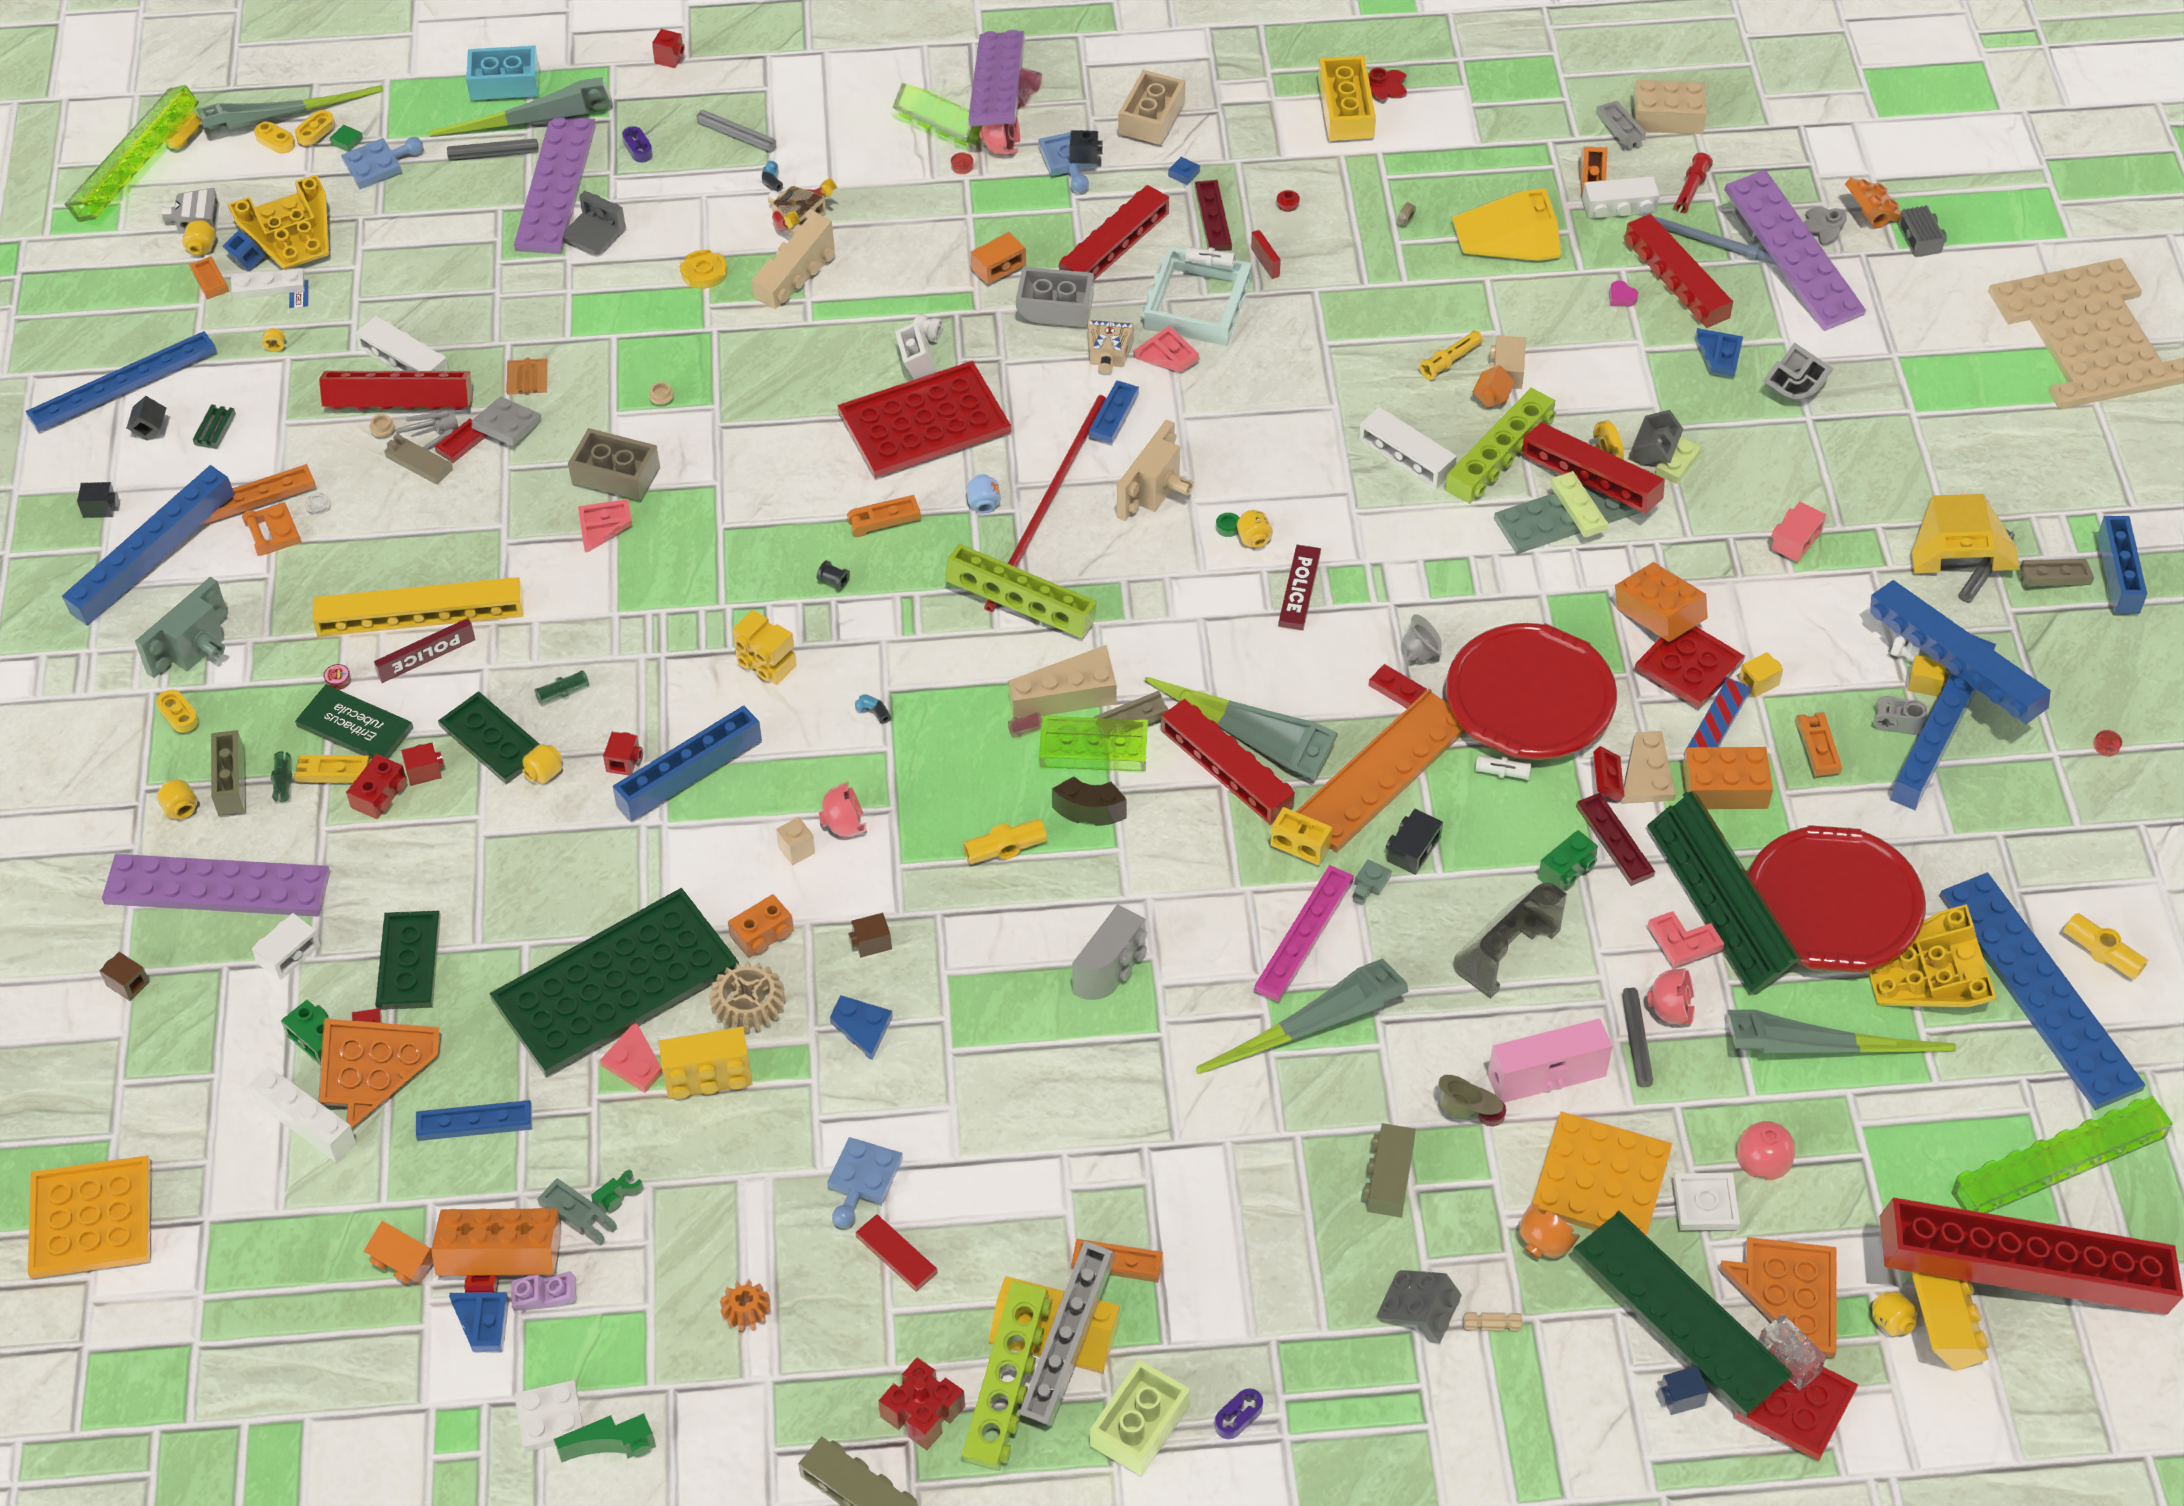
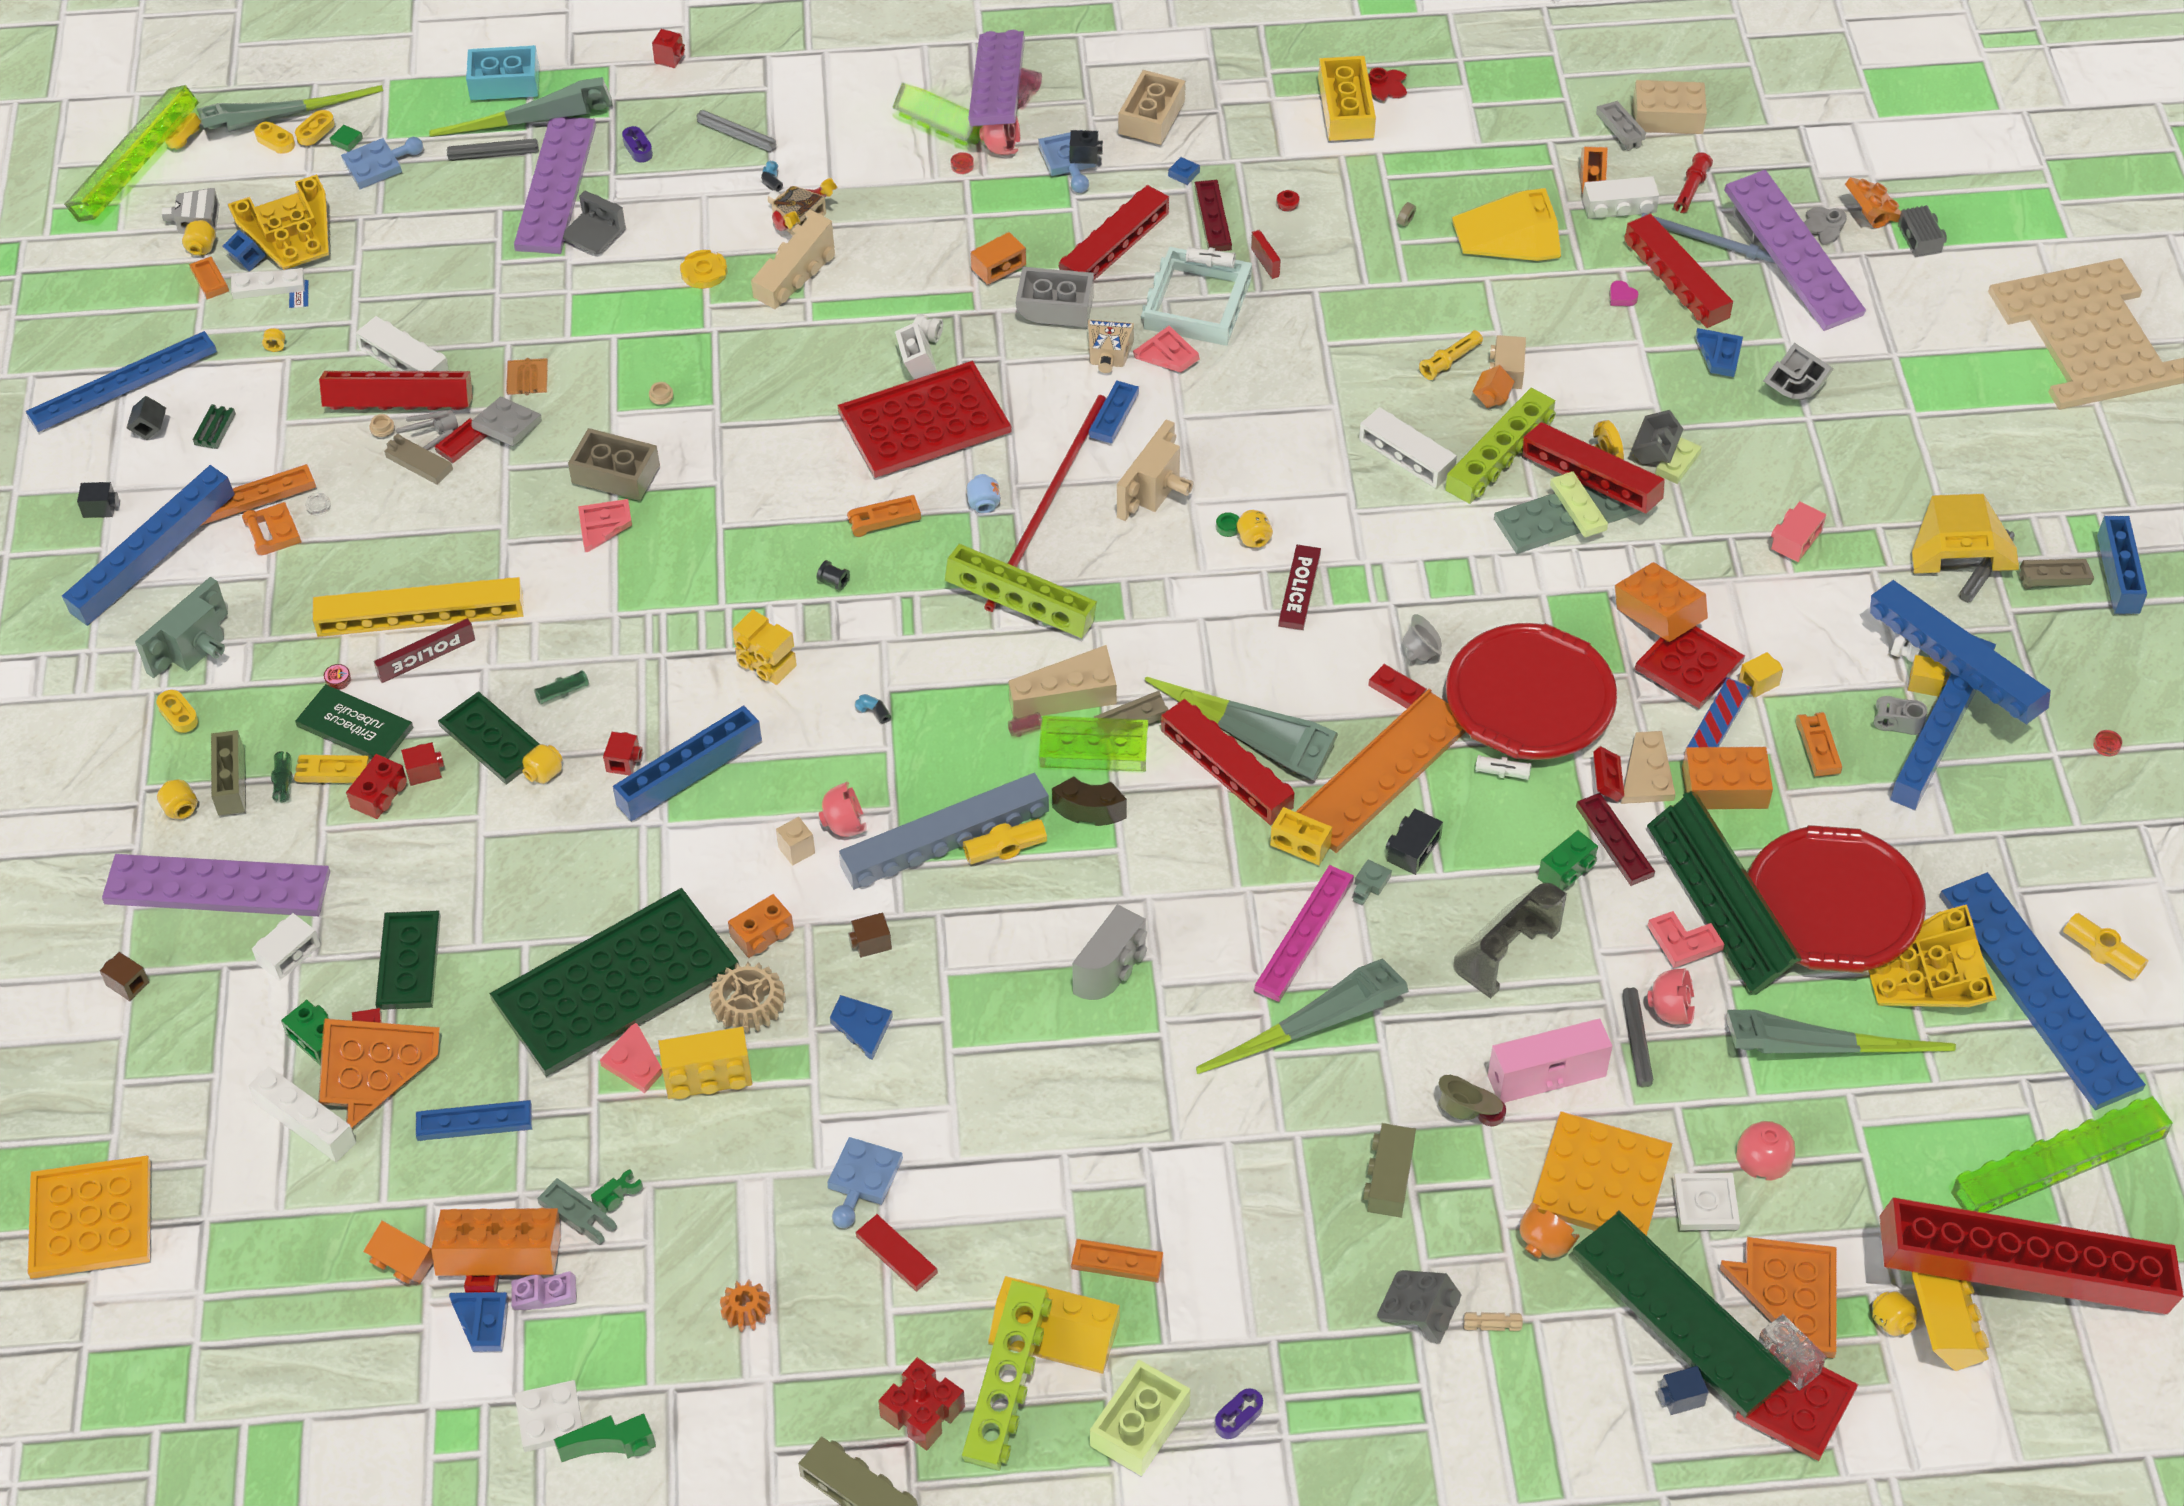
light grey brick [1019,1240,1116,1427] -> none
none -> sand blue brick [839,772,1049,890]

